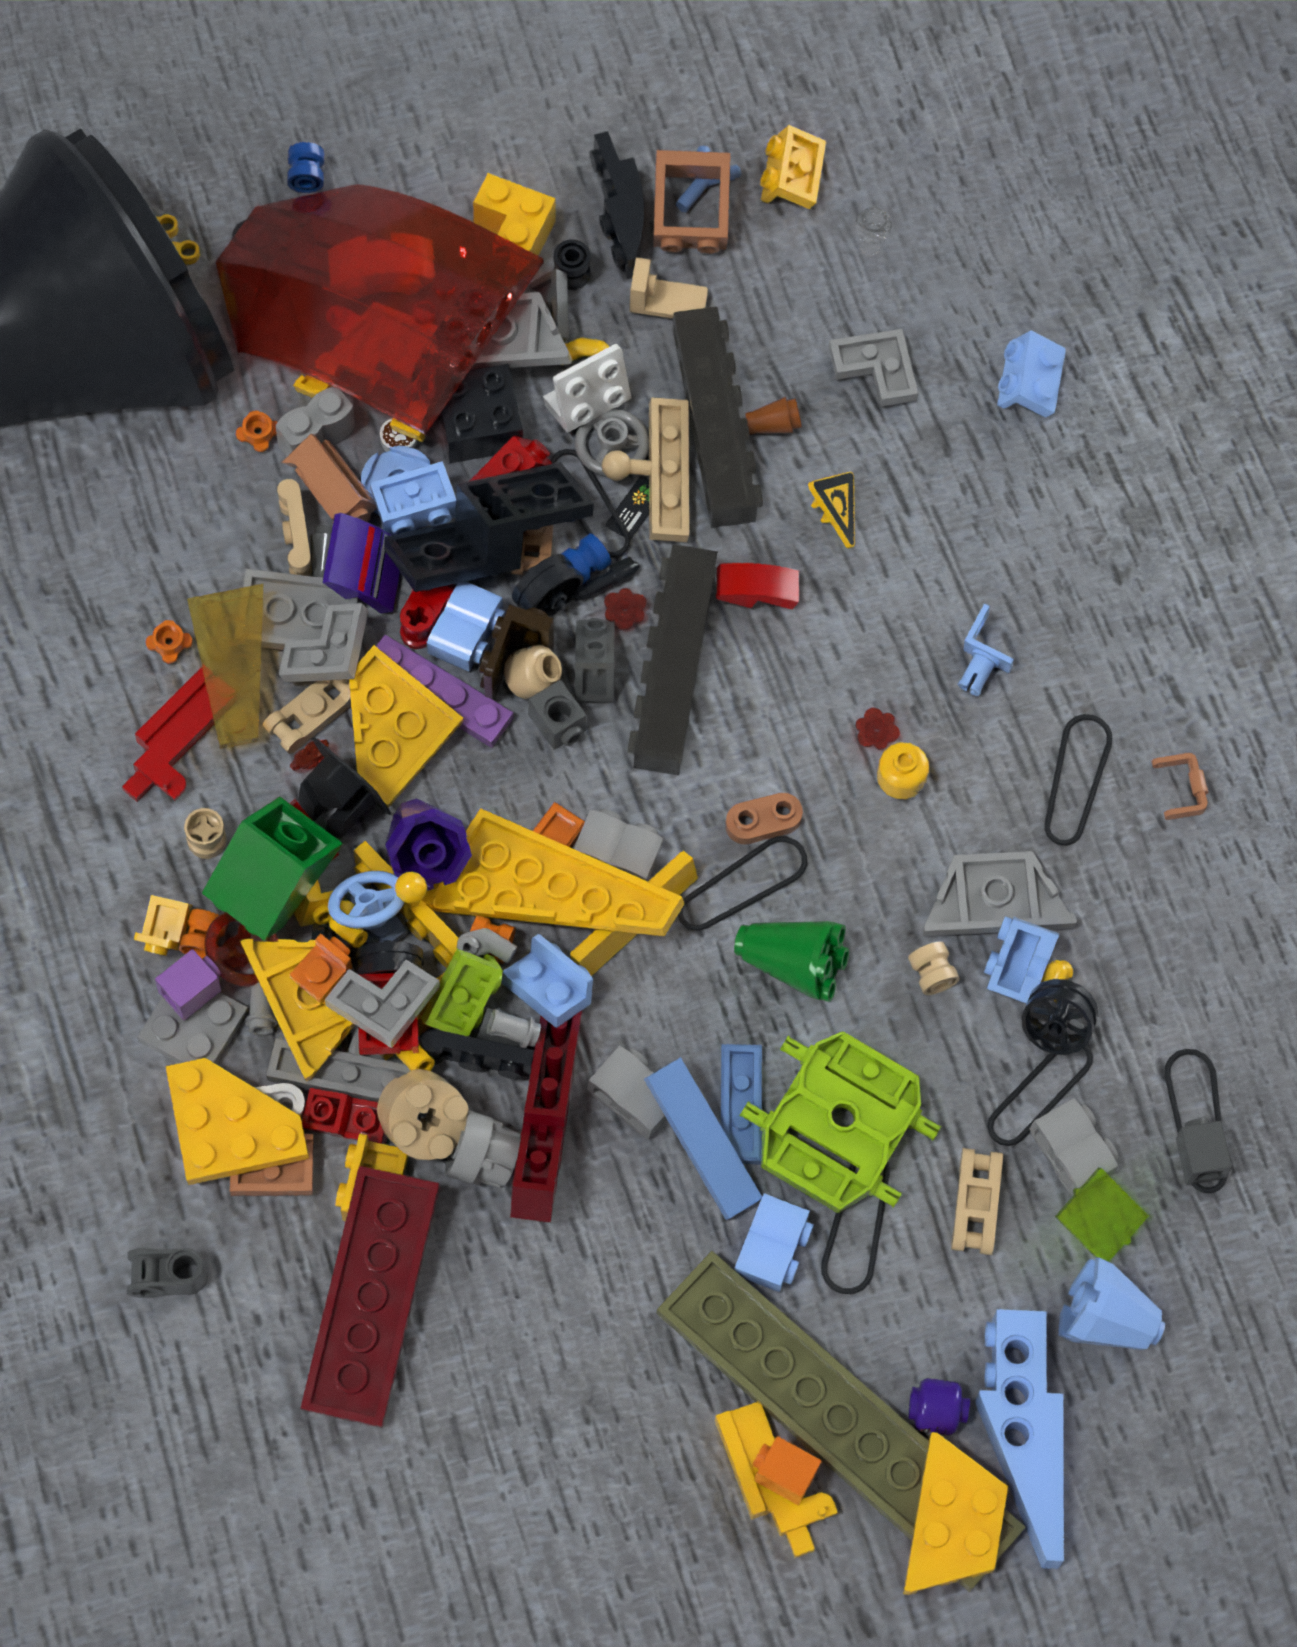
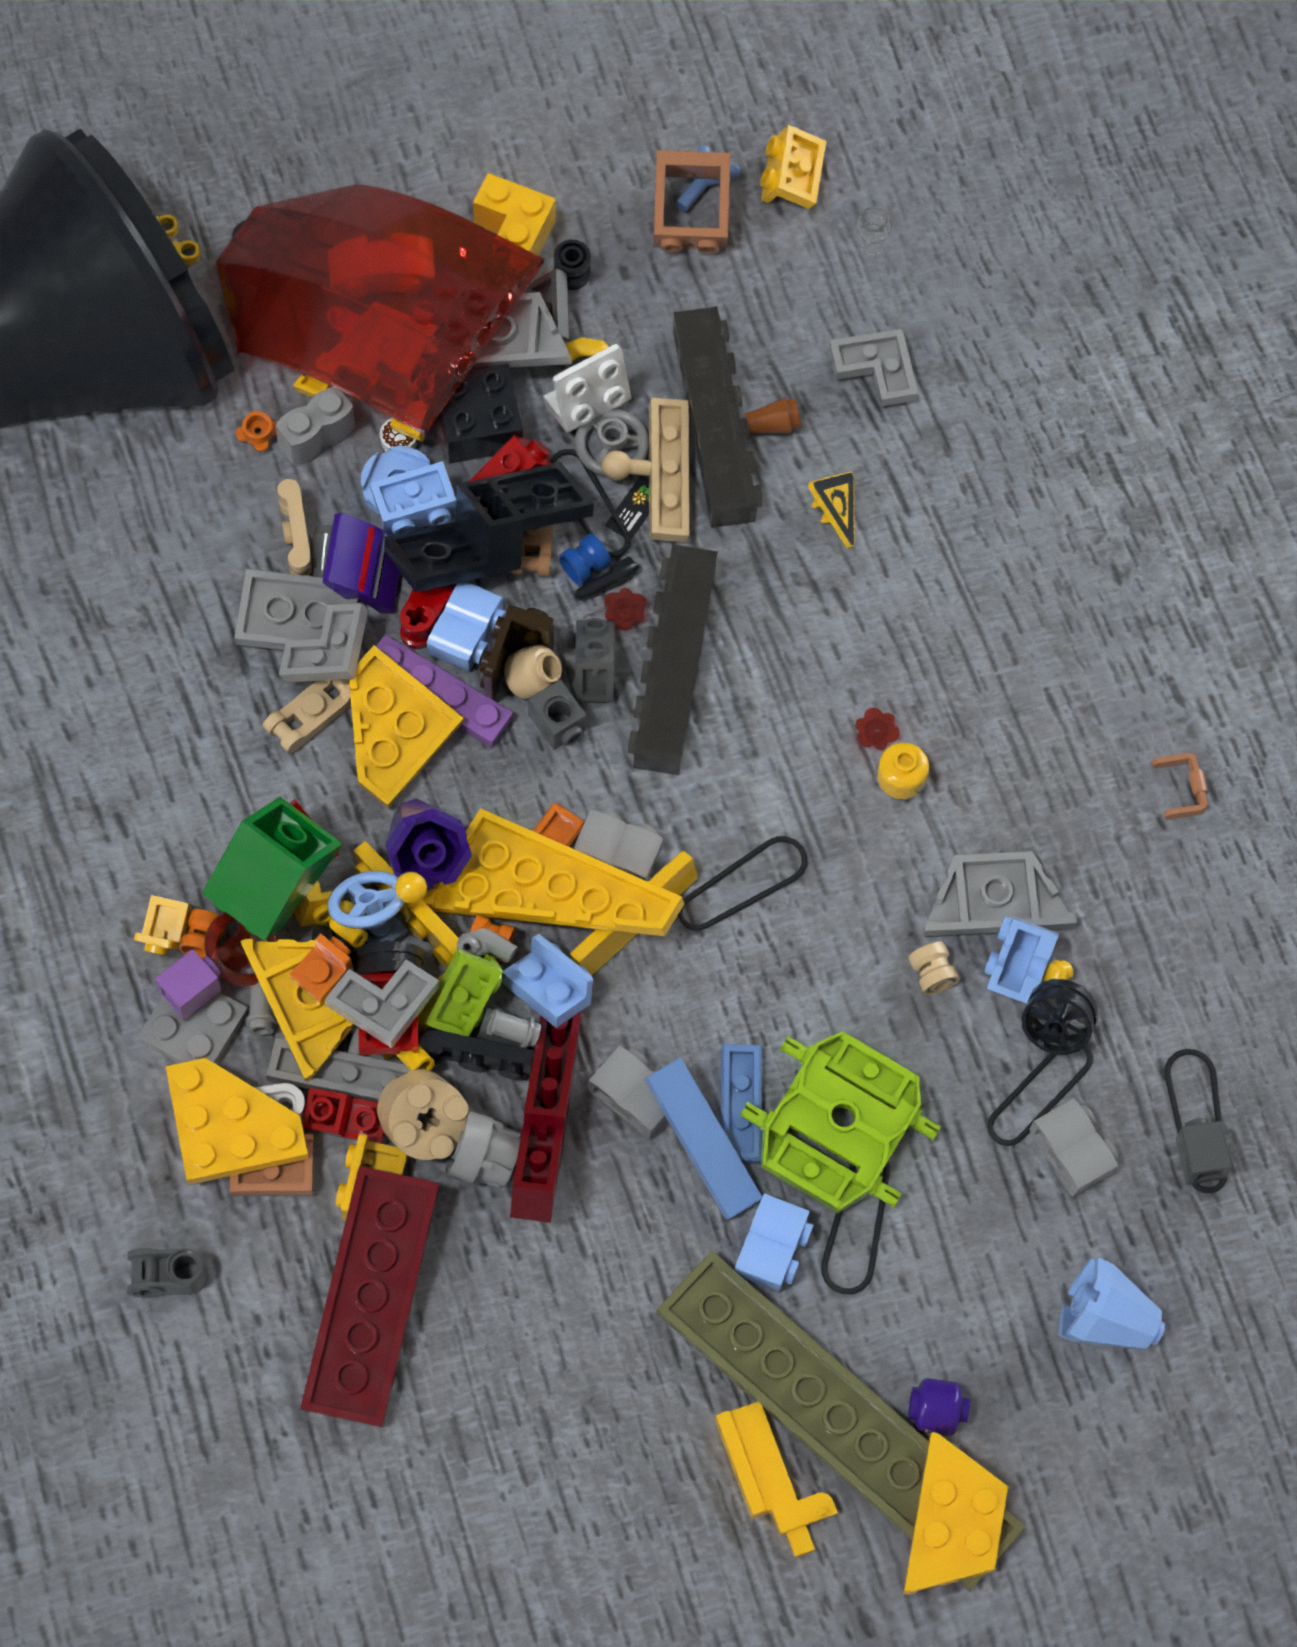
red piece [122,666,237,802] -> none
orange plate [146,620,192,664] -> none
tan wheel [184,808,227,859] -> none
clear yellow wing [187,583,264,749] -> none
nougat window [281,434,377,523] -> none
blue wheel [287,142,324,193] -> none
clear red plant [290,739,329,771] -> none
black piece [298,737,391,839] -> none
black wheel [512,554,584,617] -> none
black slope [589,131,644,279] -> none
tan bracket [629,257,708,322] -> none
red slope [717,563,799,610] -> none
nougat plate [725,793,803,844] -> none
green cone [734,921,850,1002] -> none
orange brick [752,1436,822,1506] -> none
tan plate [951,1148,1003,1255] -> none
light blue bracket [957,604,1013,696] -> none
light blue brick [975,1309,1064,1569] -> none
light blue bracket [997,330,1066,418] -> none
black piece [1045,714,1112,846] -> none
clear neon green piece [1055,1167,1149,1262] -> none

